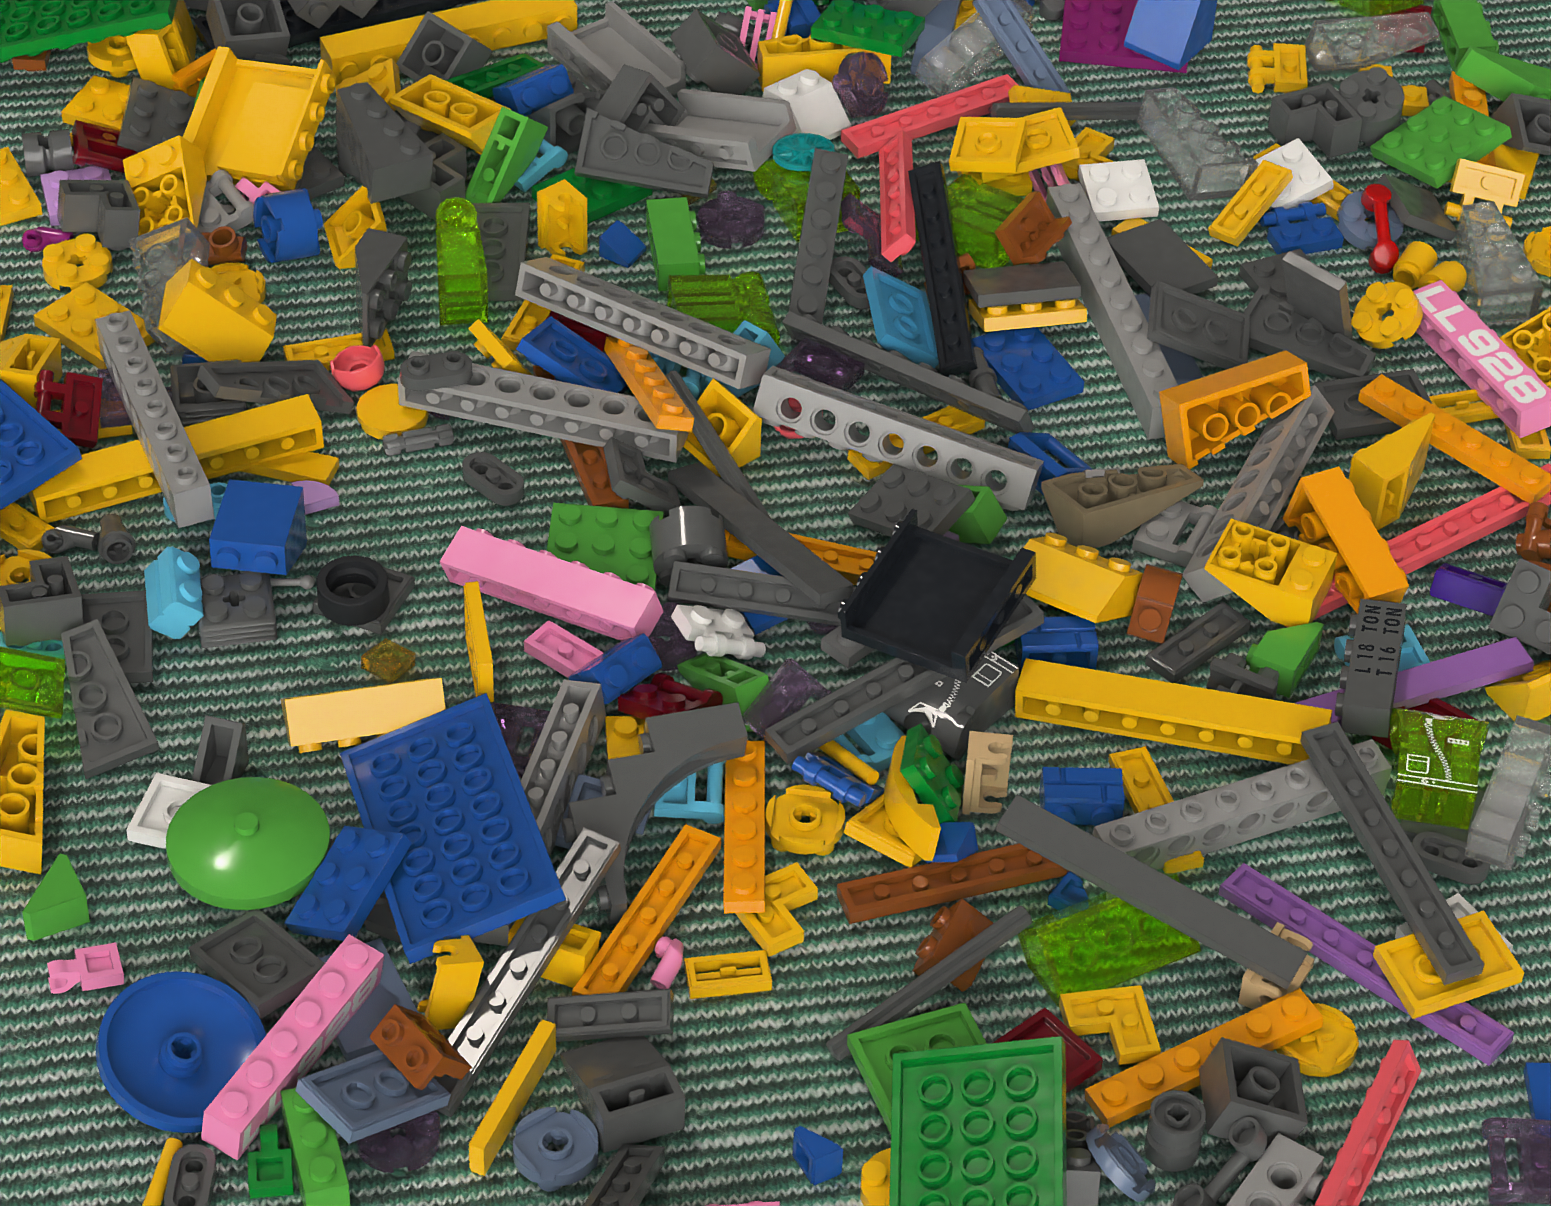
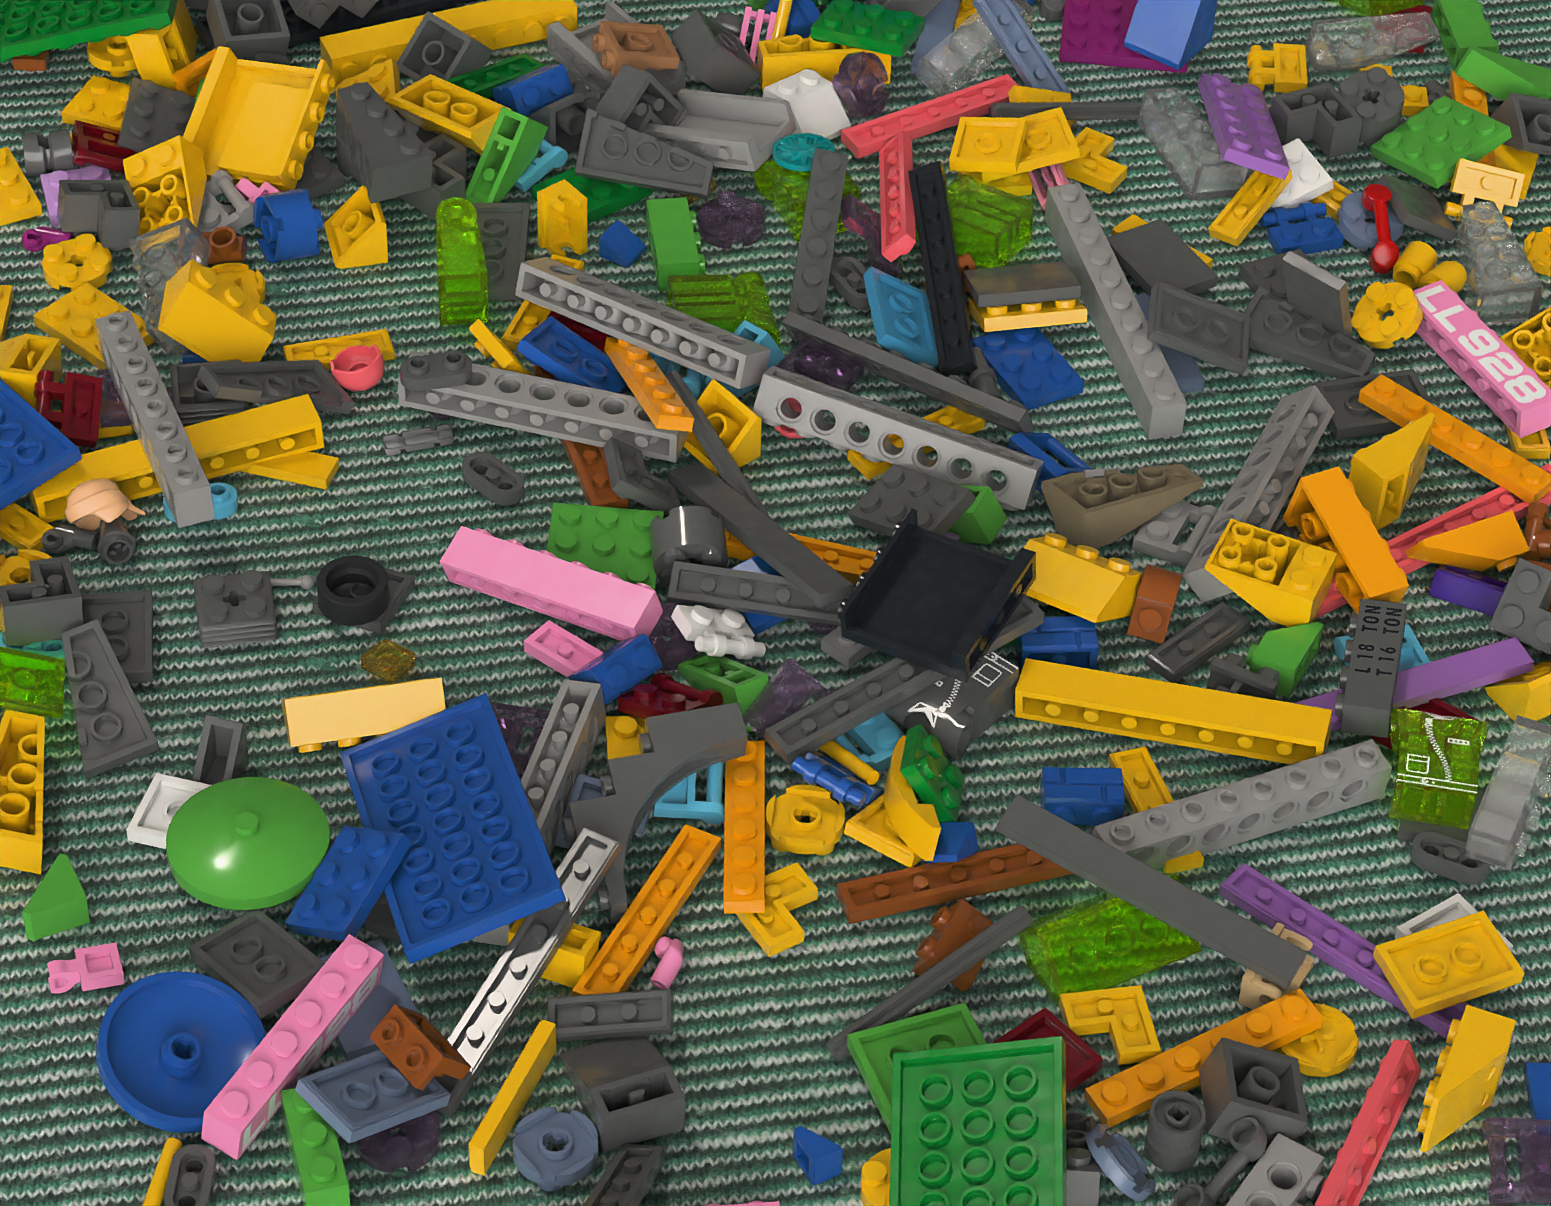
medium azure brick [144,546,204,639] -> none
blue slope [209,479,307,575] -> none
green plate [247,1123,294,1199] -> none
lavender tile [291,480,339,515] -> none
dark grey slope [355,228,412,348] -> none
yellow tile [356,384,429,440] -> none
yellow hinge [417,935,484,1030] -> none
yellow tile [463,581,494,710] -> none
yellow tile [684,950,772,999] -> none
tan hinge [962,731,1013,815] -> none
dark orange bracket [995,191,1072,265] -> none
blue tile [1047,871,1089,922] -> none
white plate [1078,159,1159,222] -> none
light orange wedge [1159,350,1311,469] -> none
dark grey plate [1300,722,1484,985] -> none
yellow tile [1429,389,1499,424] -> none
none -> light nougat hat [64,478,145,532]
none -> medium nougat plate [592,21,680,77]
none -> medium lavender plate [1198,73,1290,180]
none -> light orange slope [1405,510,1530,573]
none -> yellow slope [1417,1005,1516,1152]

